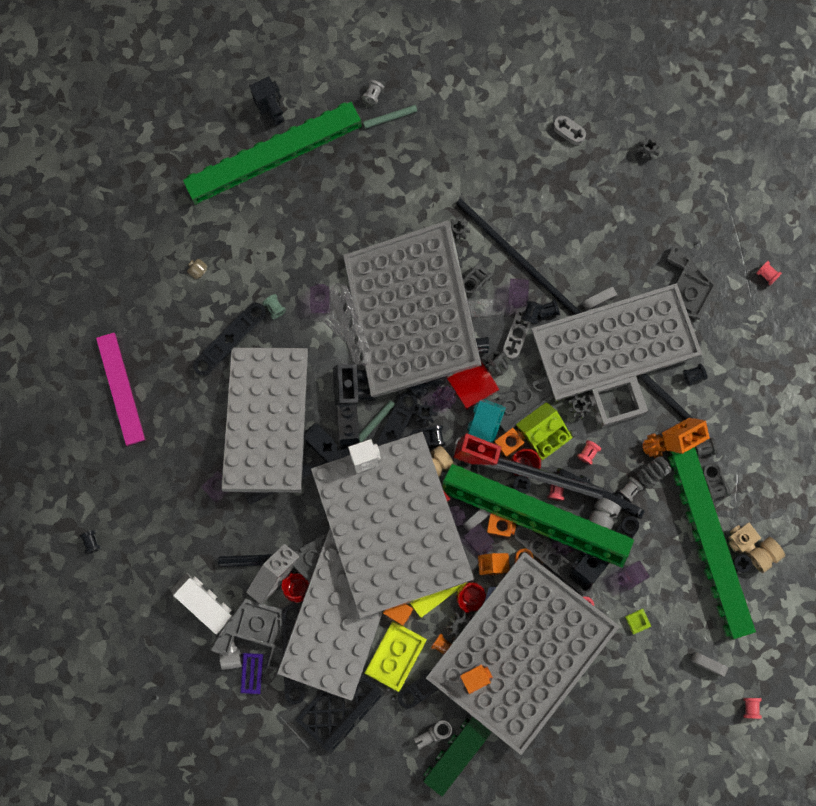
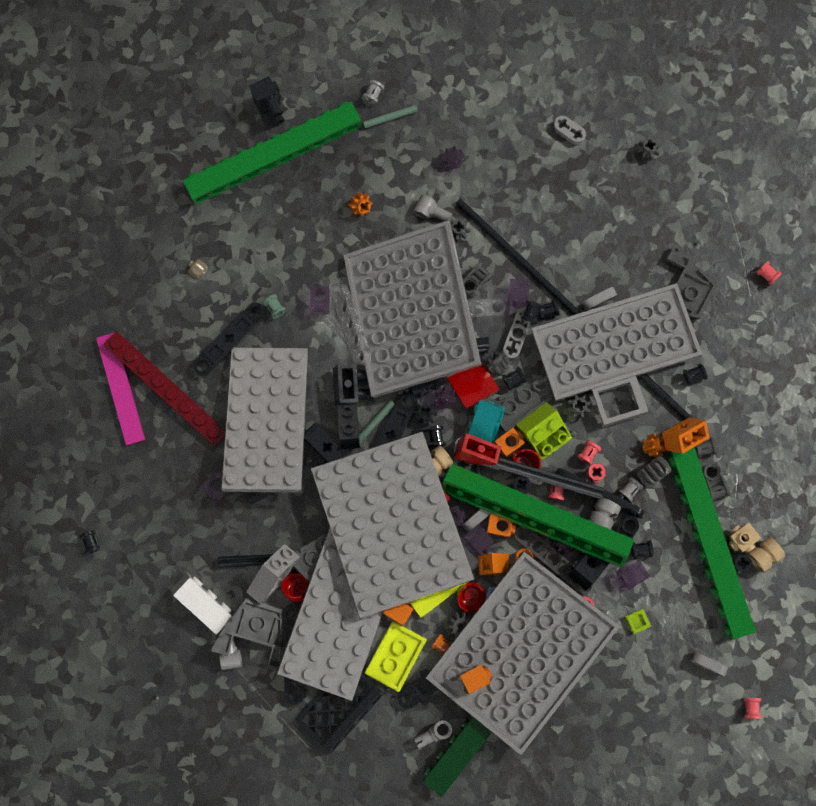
dark purple tile [240,653,264,694] -> none
white brick [348,439,381,474] -> none
none -> dark red plate [103,331,226,447]
none -> orange gear [348,192,373,216]
none -> light grey pin [413,195,452,222]
none -> clear purple gear [441,146,465,171]
none -> black bush [502,367,527,391]
none -> coral bush [586,464,605,483]
none -> black bush [631,540,654,560]

